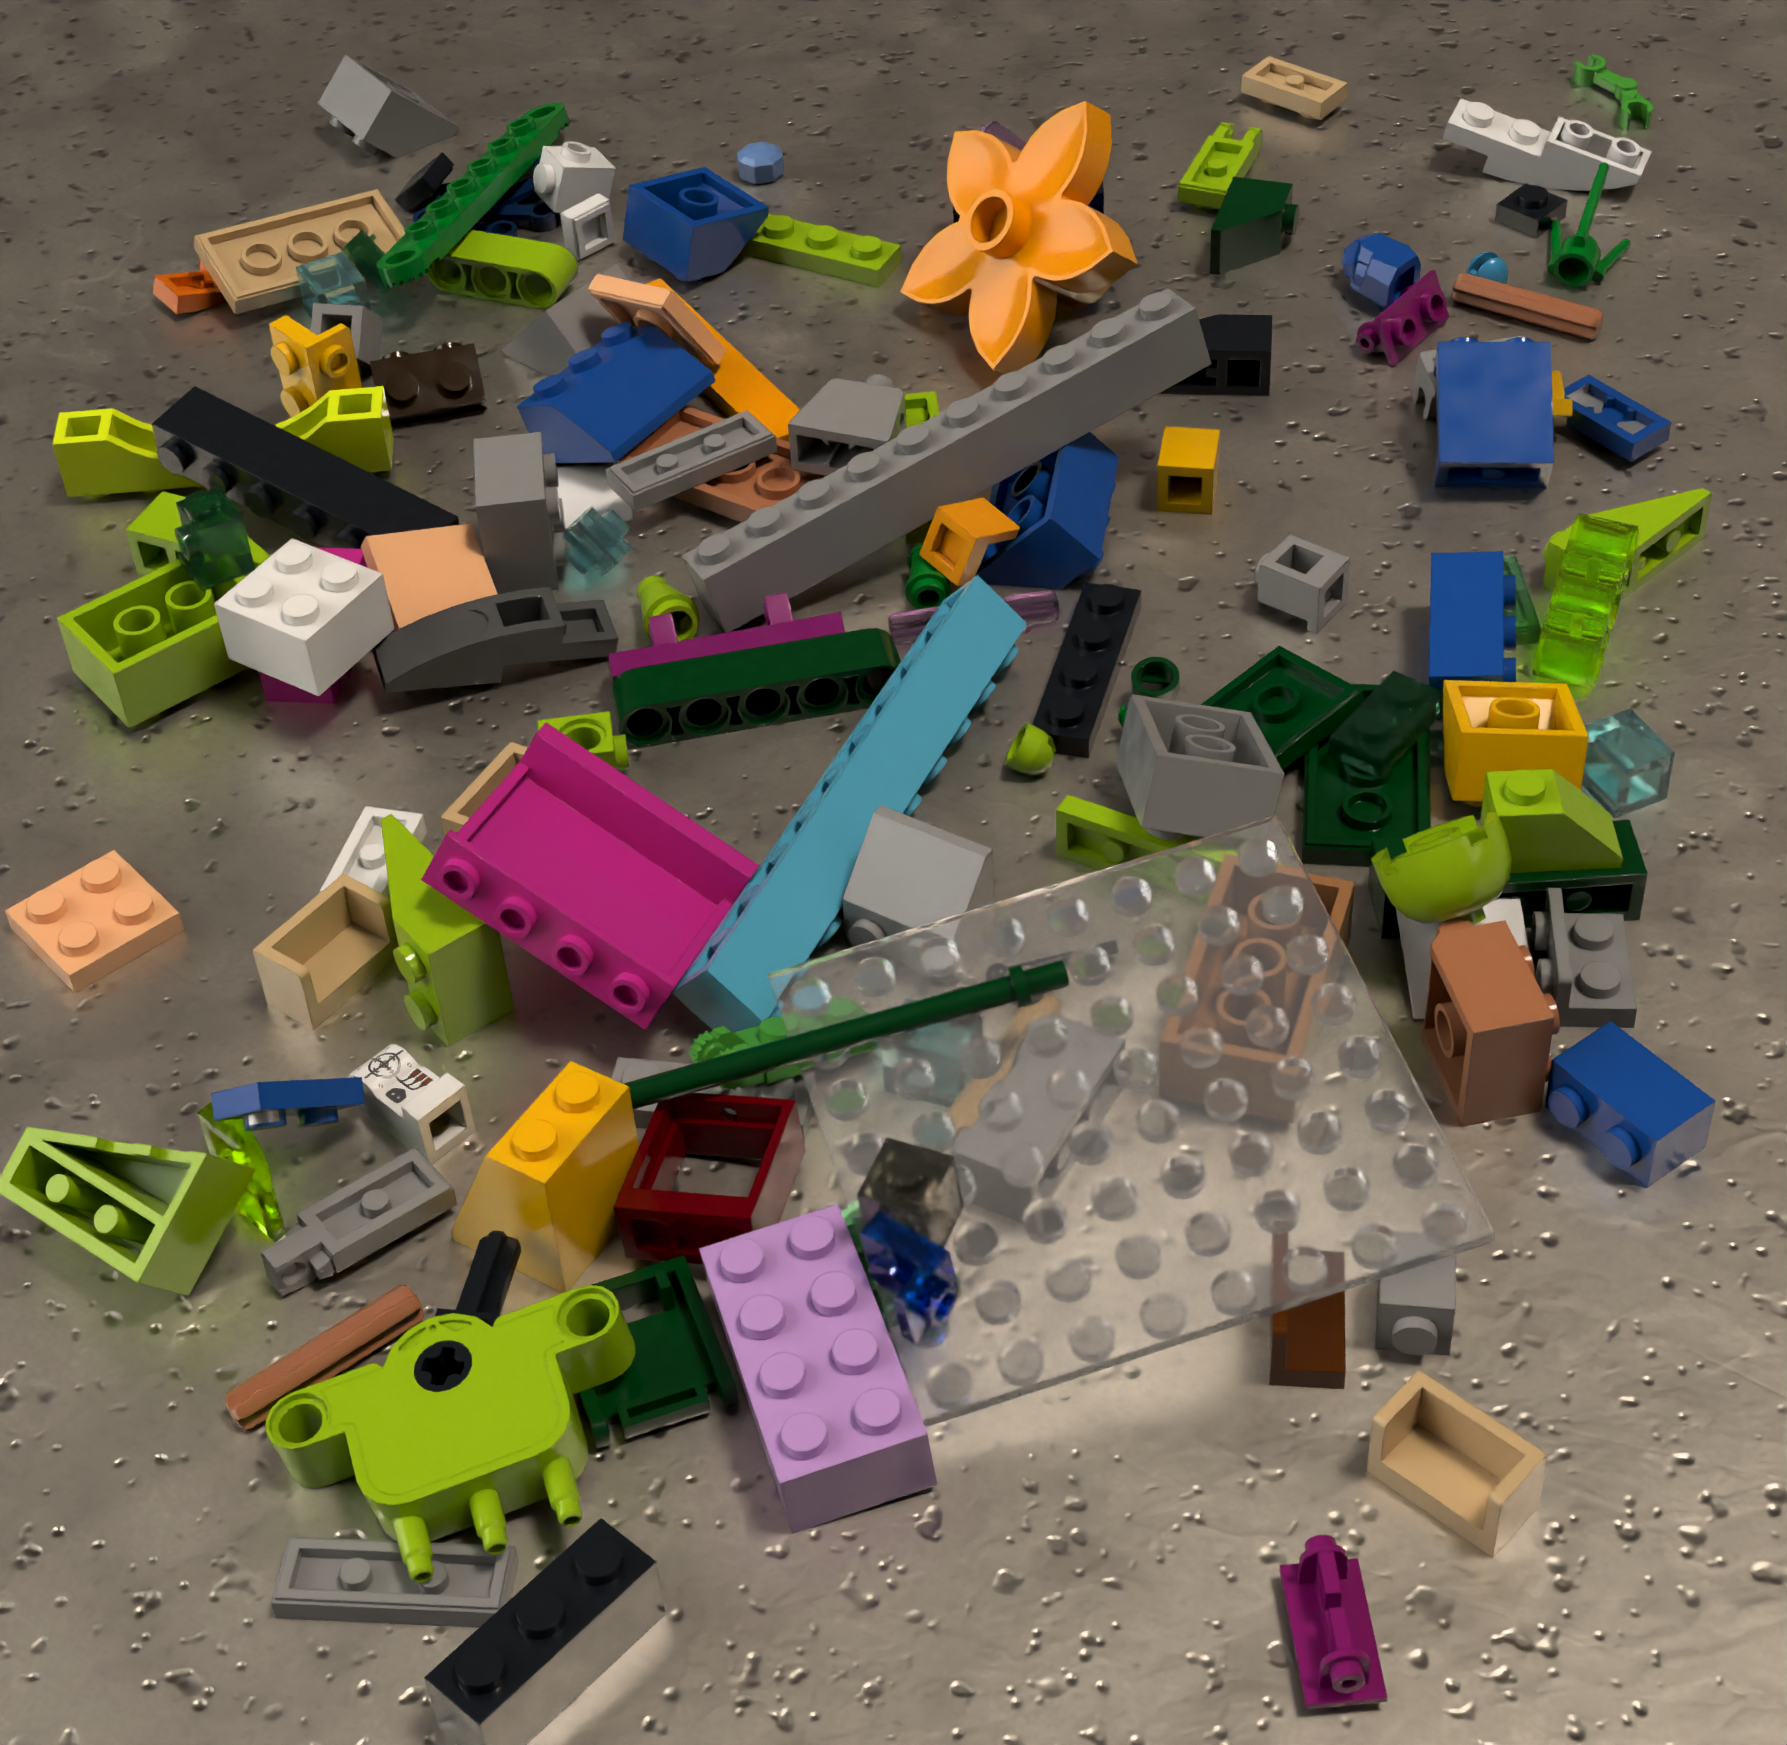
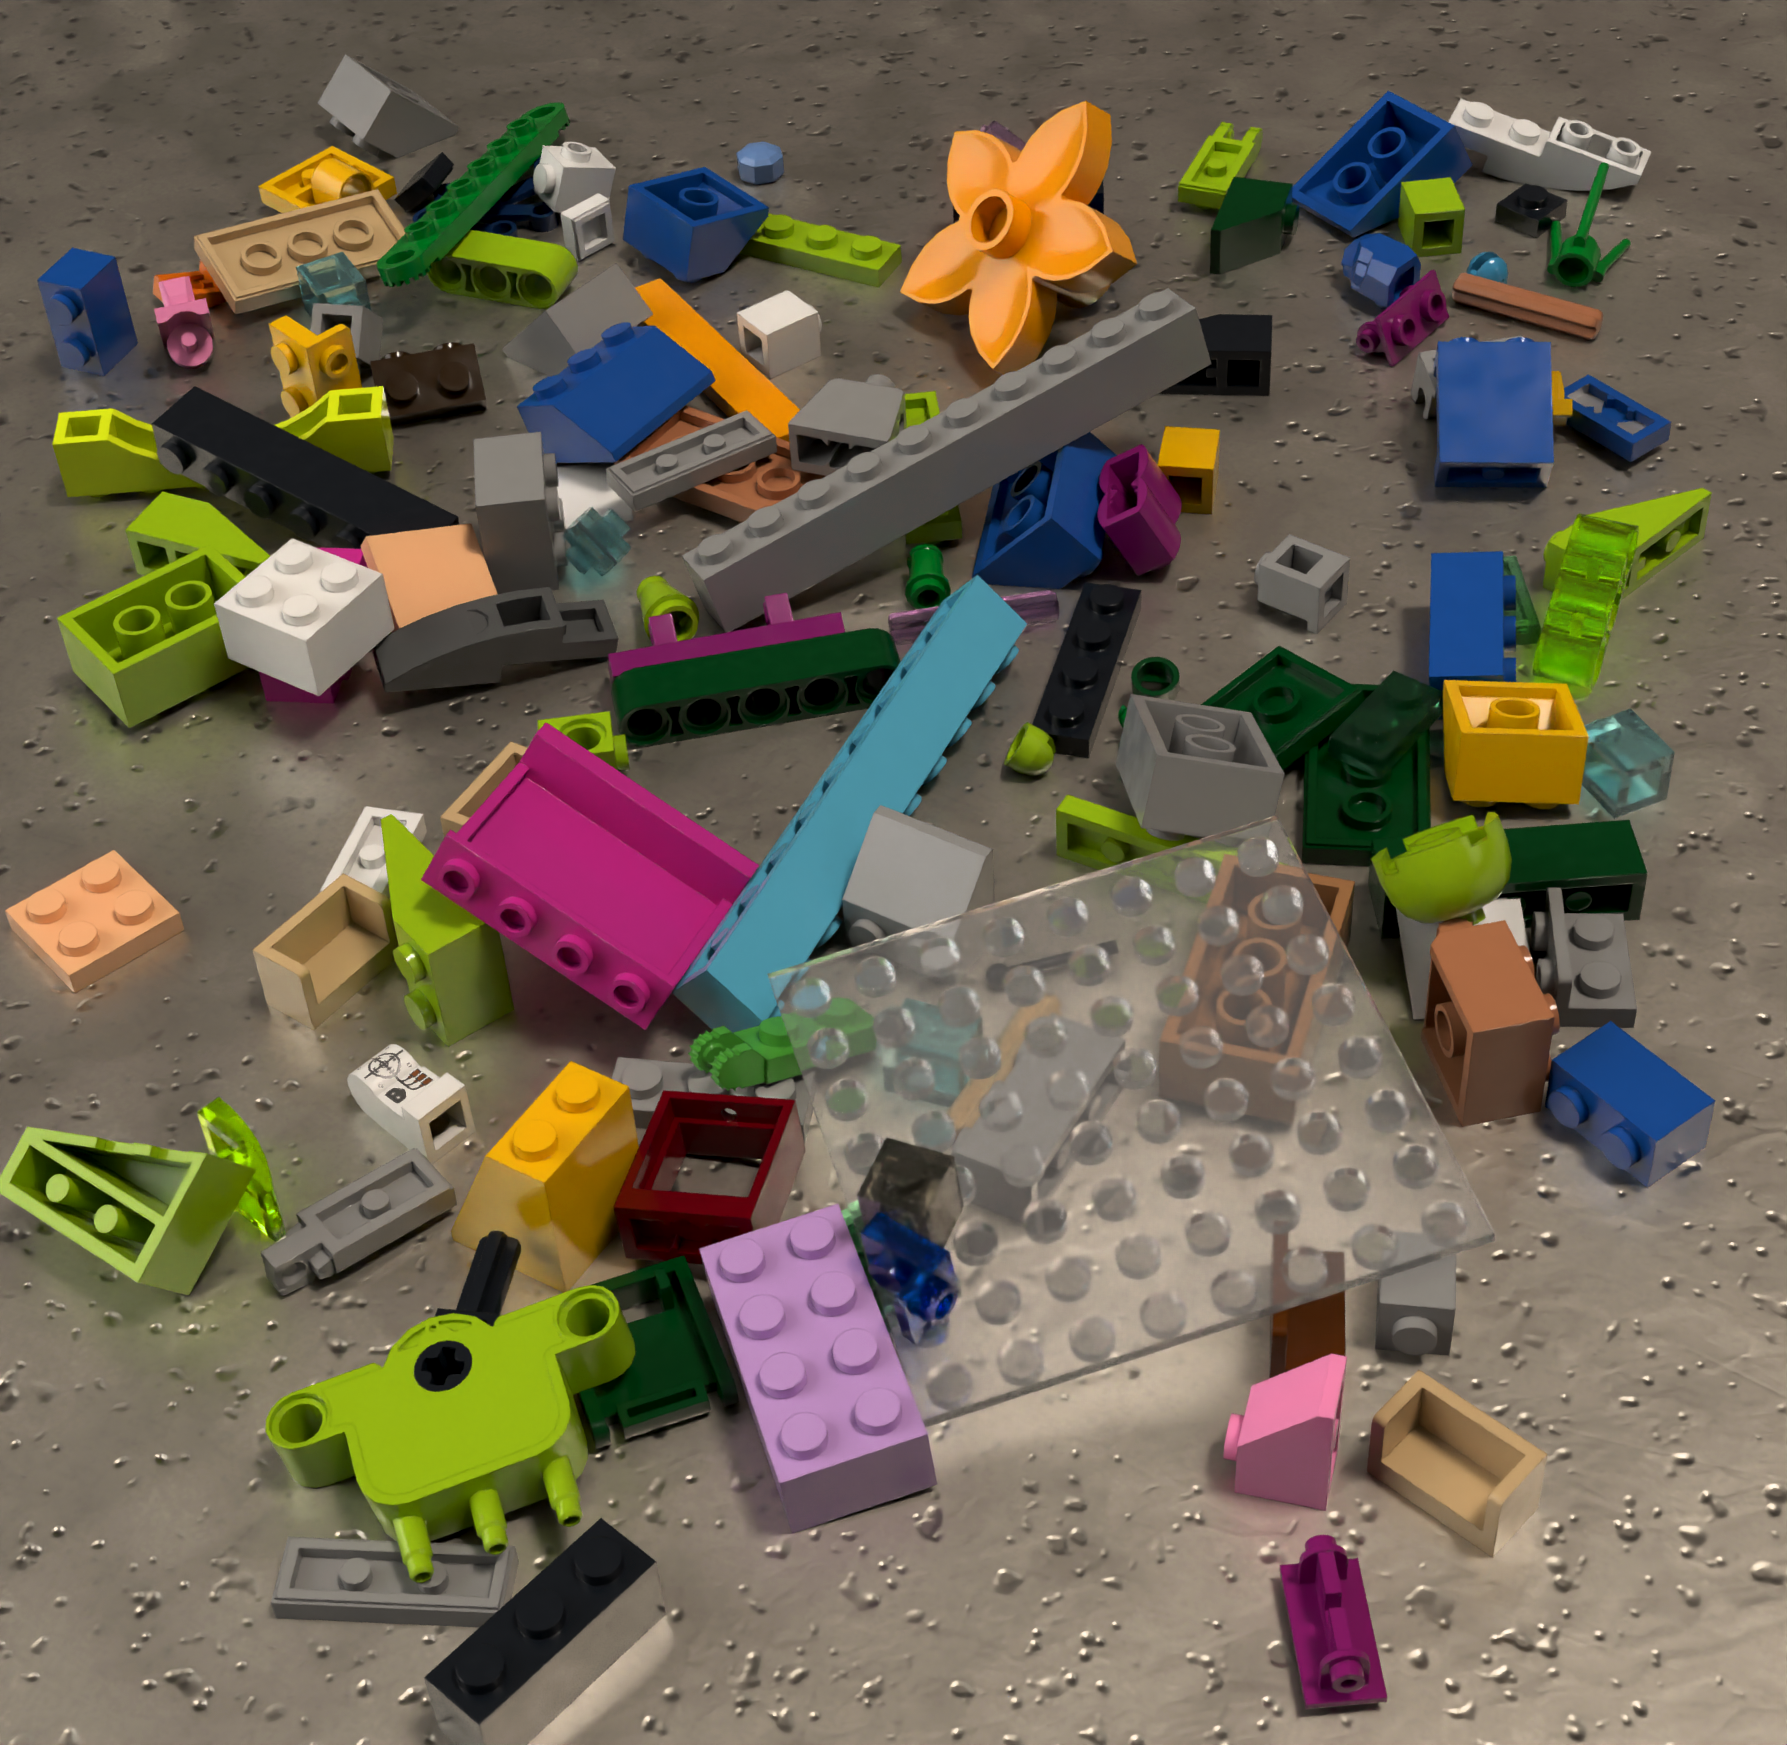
clear green brick [175,486,255,591] -> none
blue piece [211,1077,365,1131] -> none
nougat axle [224,1285,424,1430] -> none
clear green pin [341,229,392,296] -> none
light nougat tile [588,273,727,366] -> none
dark green bar [623,960,1070,1110] -> none
light orange panel [919,497,1020,586] -> none
tan plate [1241,56,1348,120] -> none
lime slope [1480,769,1623,873] -> none
bright green piece [1573,54,1653,130] -> none
none -> blue brick [37,248,138,376]
none -> bright pink hips [154,276,214,369]
none -> yellow plate [258,146,397,213]
none -> white brick [737,290,822,379]
none -> magenta brick [1098,444,1182,576]
none -> bright pink slope [1223,1354,1347,1511]
none -> blue slope [1292,91,1472,237]
none -> lime brick [1398,177,1465,257]

